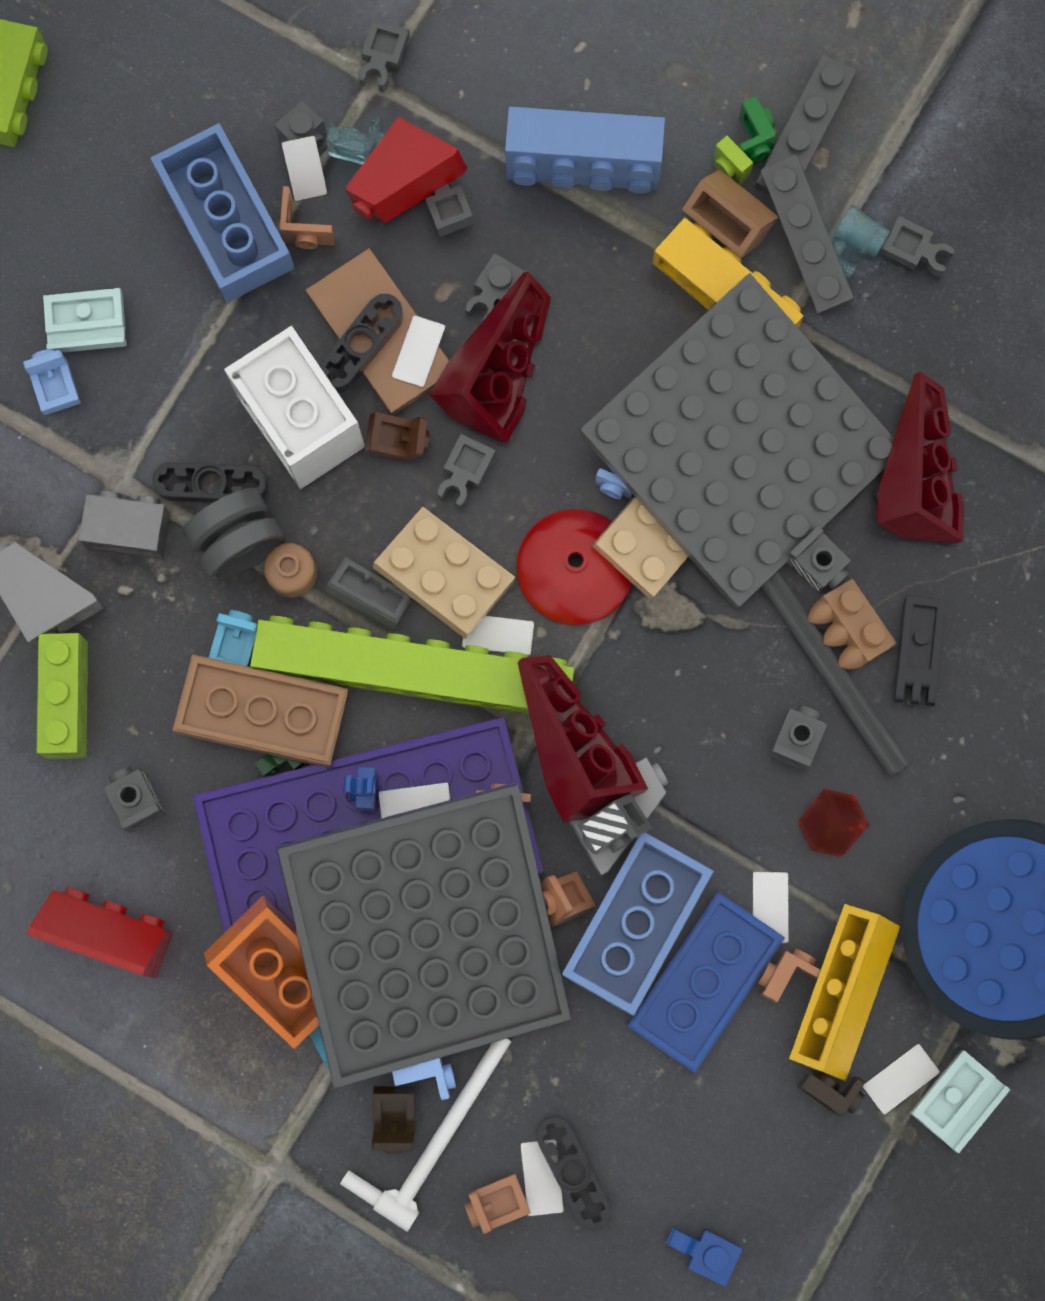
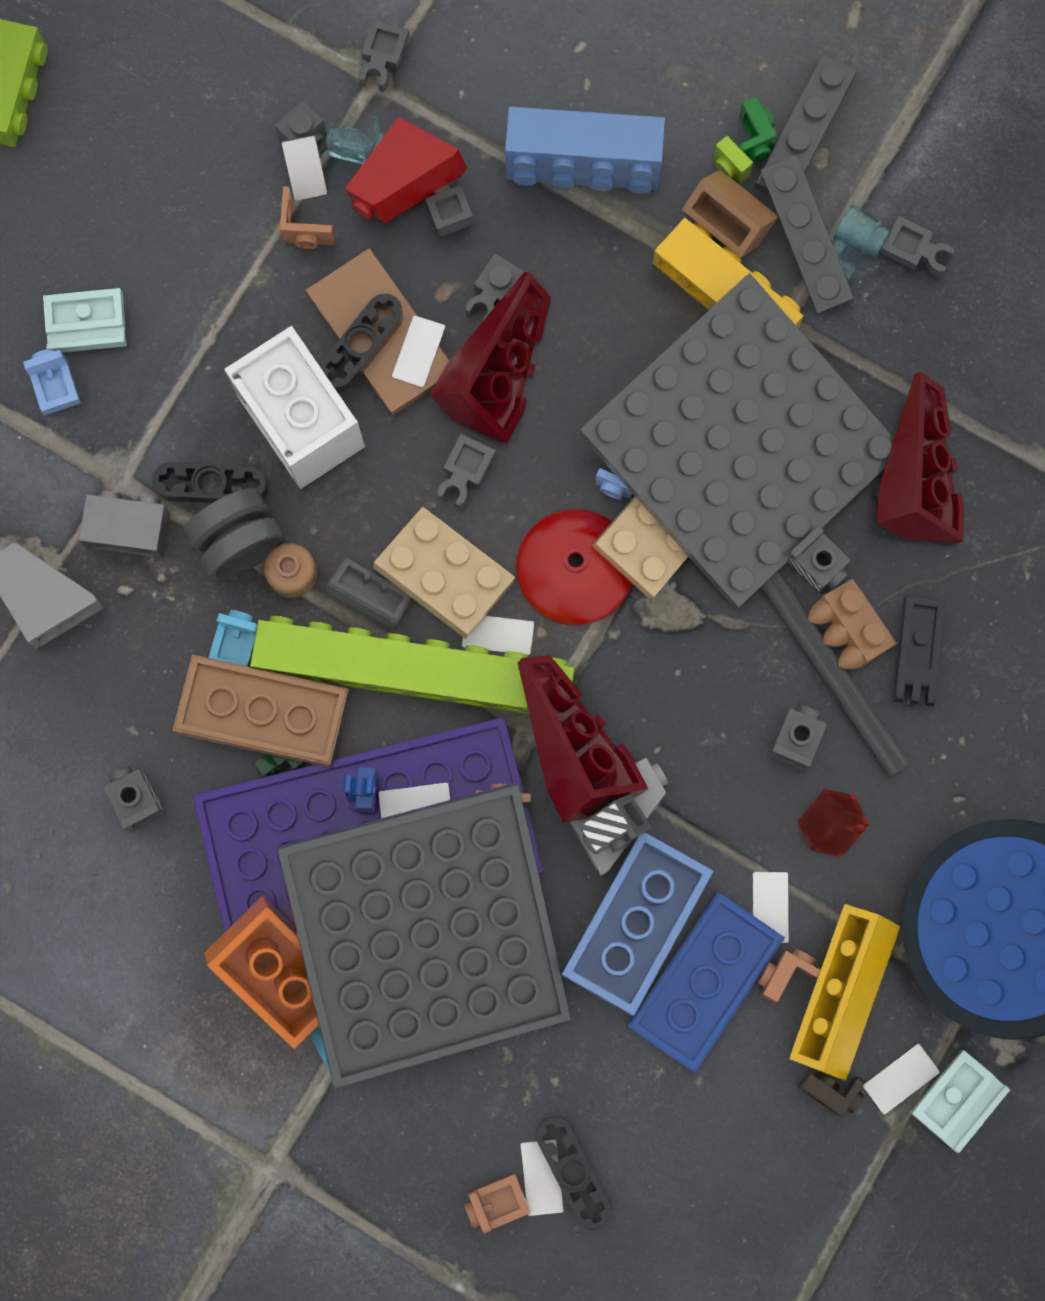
red slope [26,887,173,978] -> none
lime brick [37,633,88,759] -> none
medium blue brick [150,123,295,304] -> none
white bar [340,1038,512,1232] -> none
reddish brown bracket [365,412,430,462] -> none
dark brown bracket [372,1086,416,1154] -> none
light blue bracket [392,1058,456,1100] -> none
nougat bracket [541,871,596,928] -> none
blue plate [666,1227,743,1287] -> none

